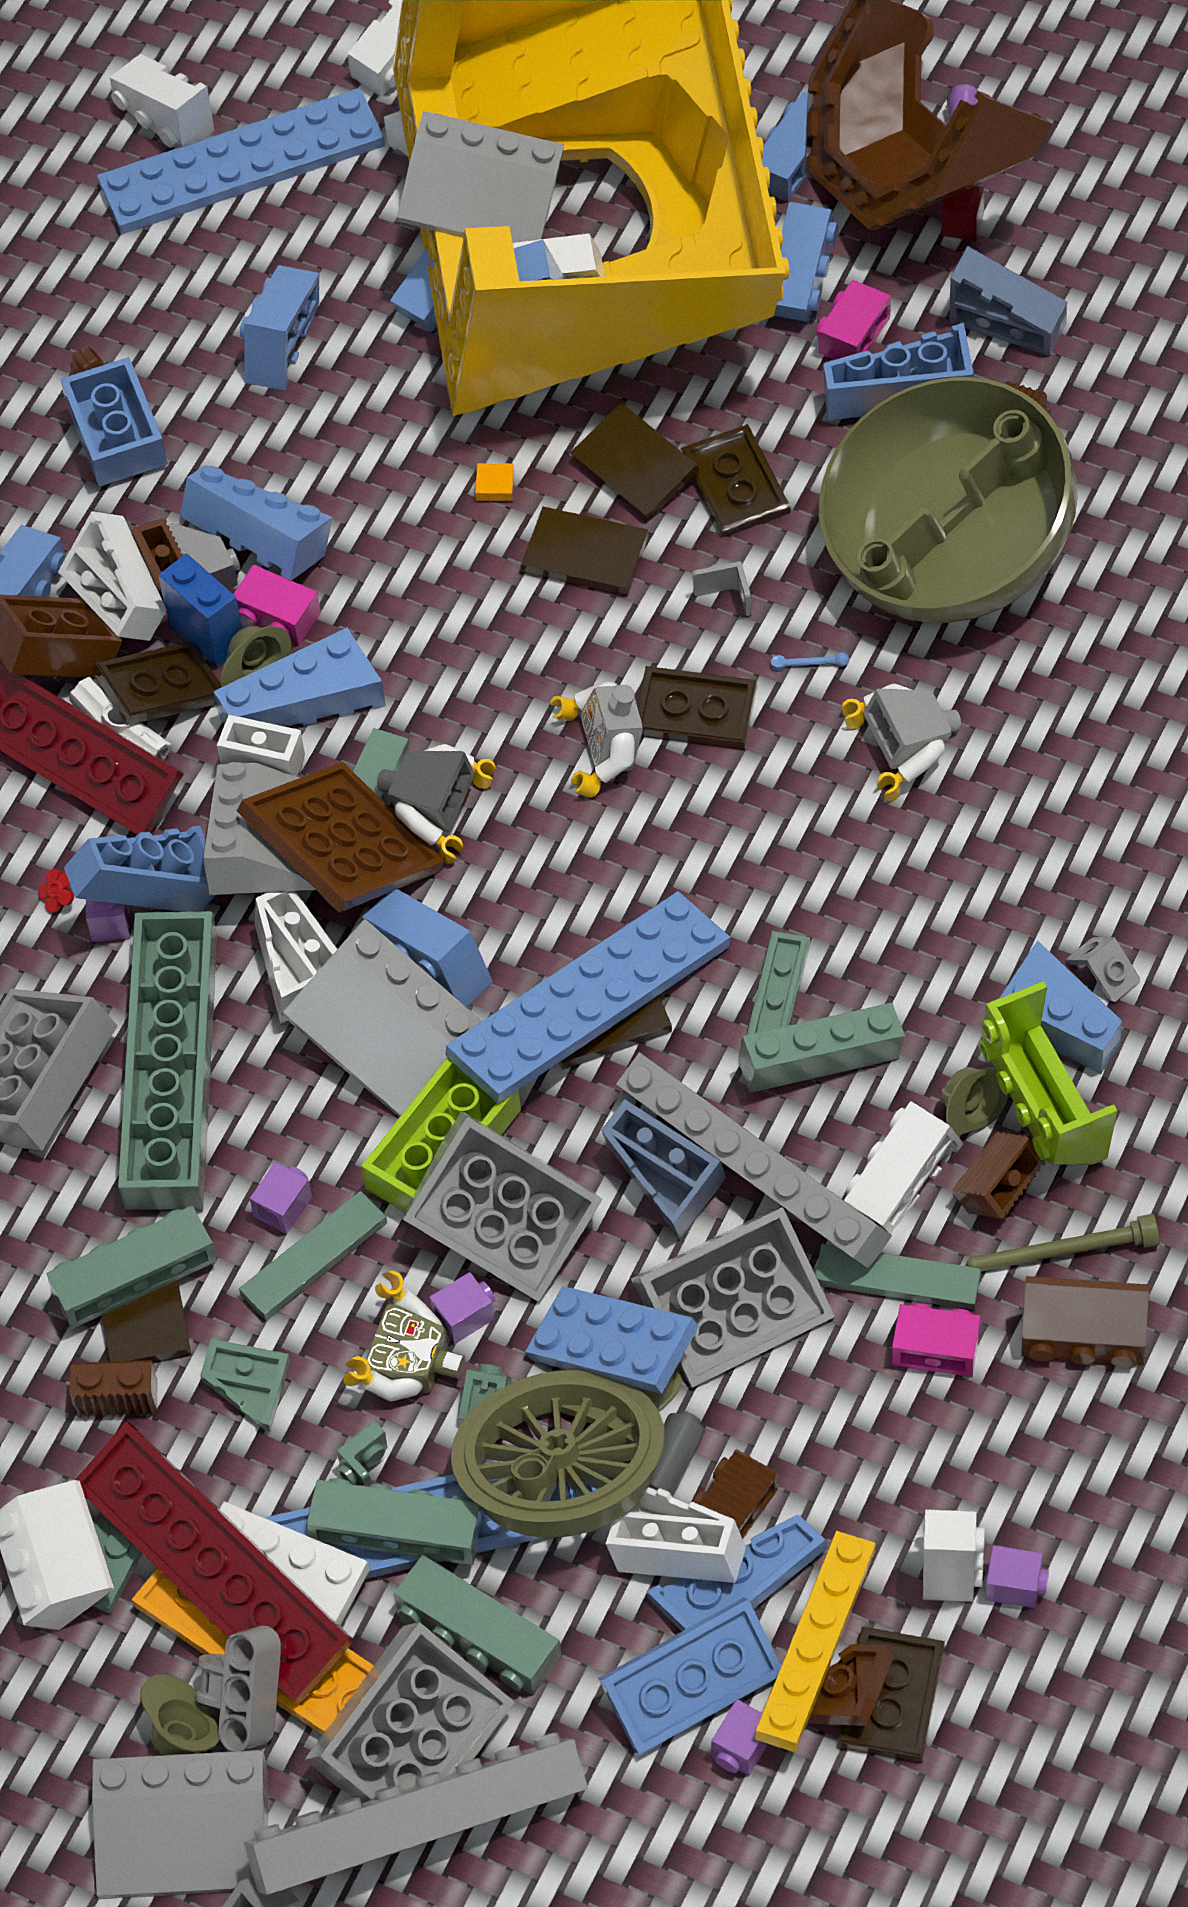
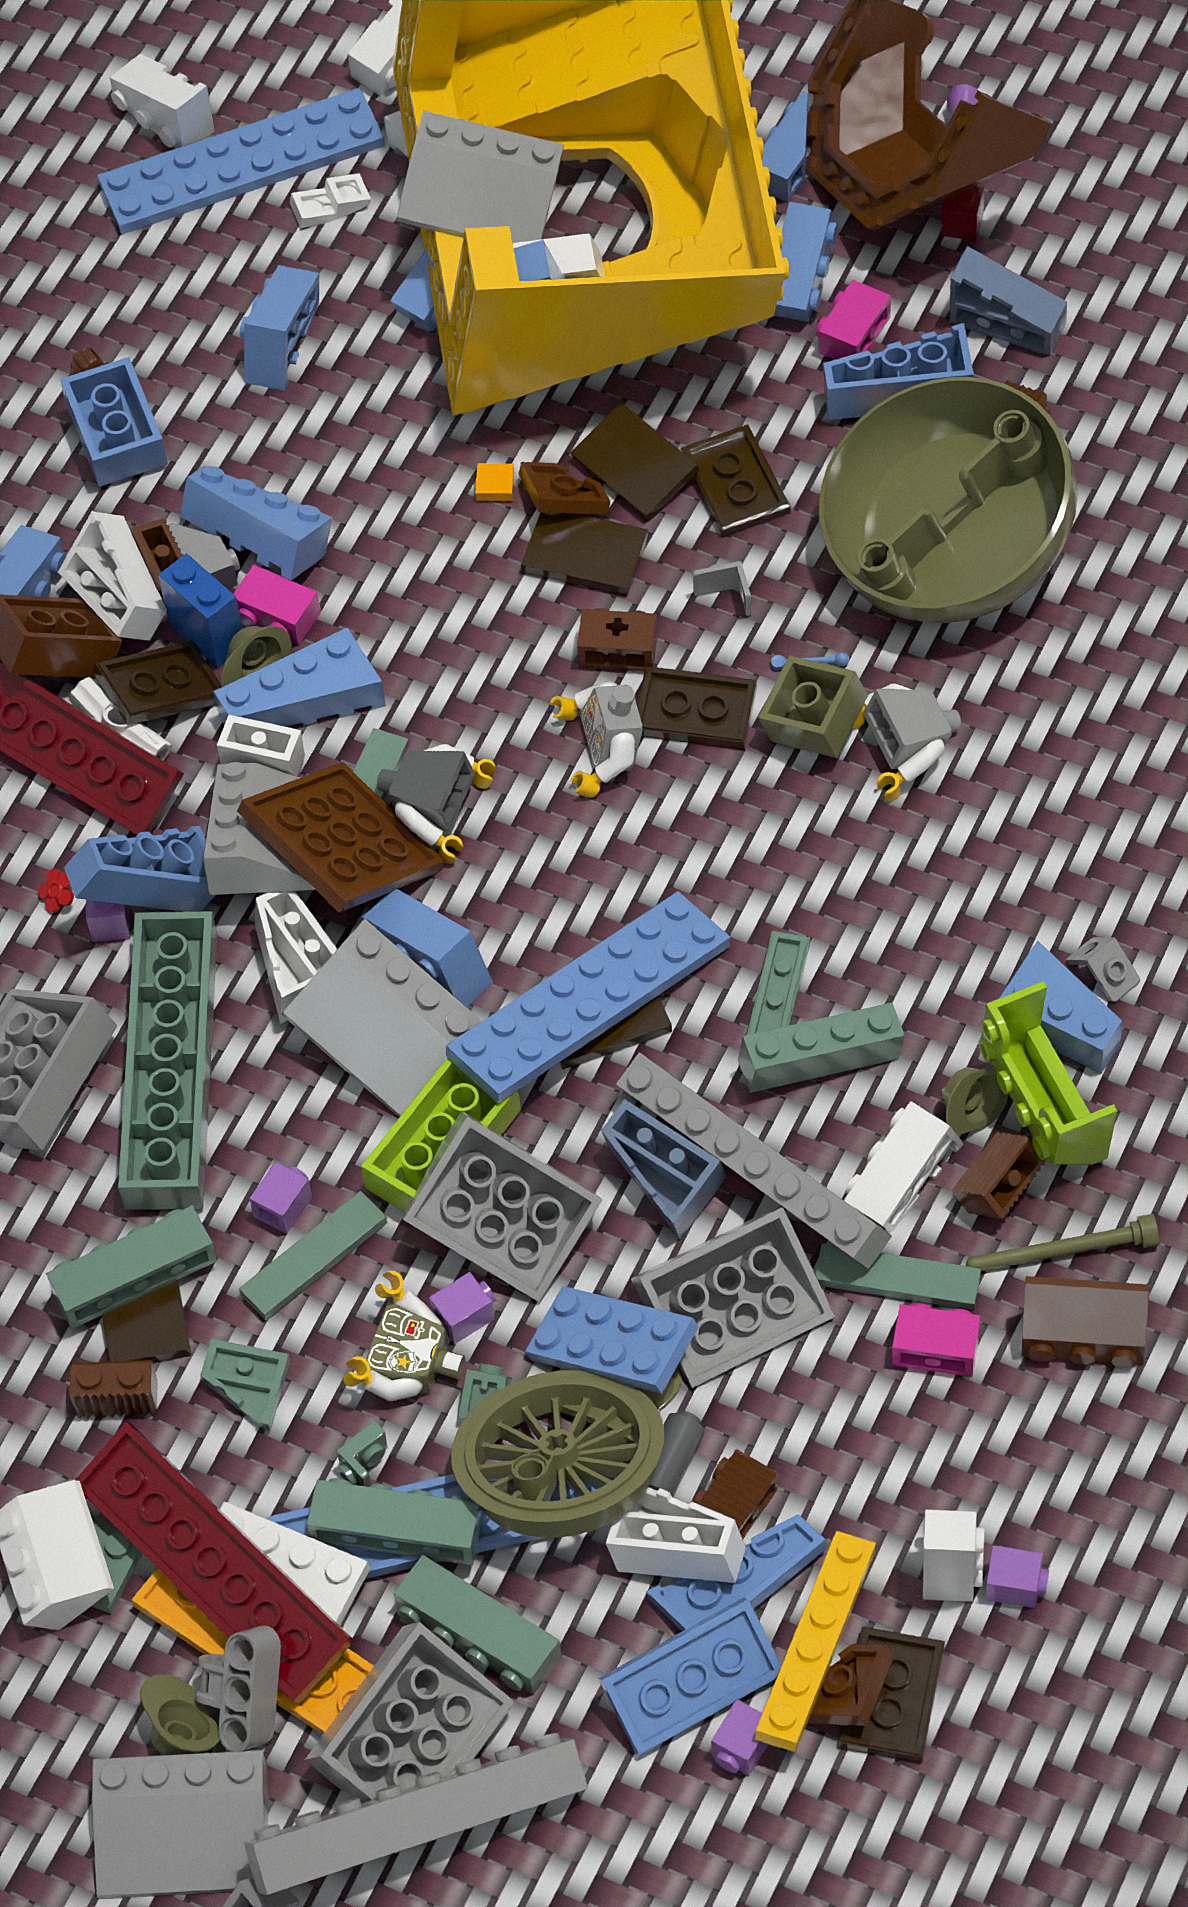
none -> white slope [290,174,371,228]
none -> reddish brown plate [518,462,611,516]
none -> reddish brown brick [577,608,658,671]
none -> olive brick [758,655,868,758]

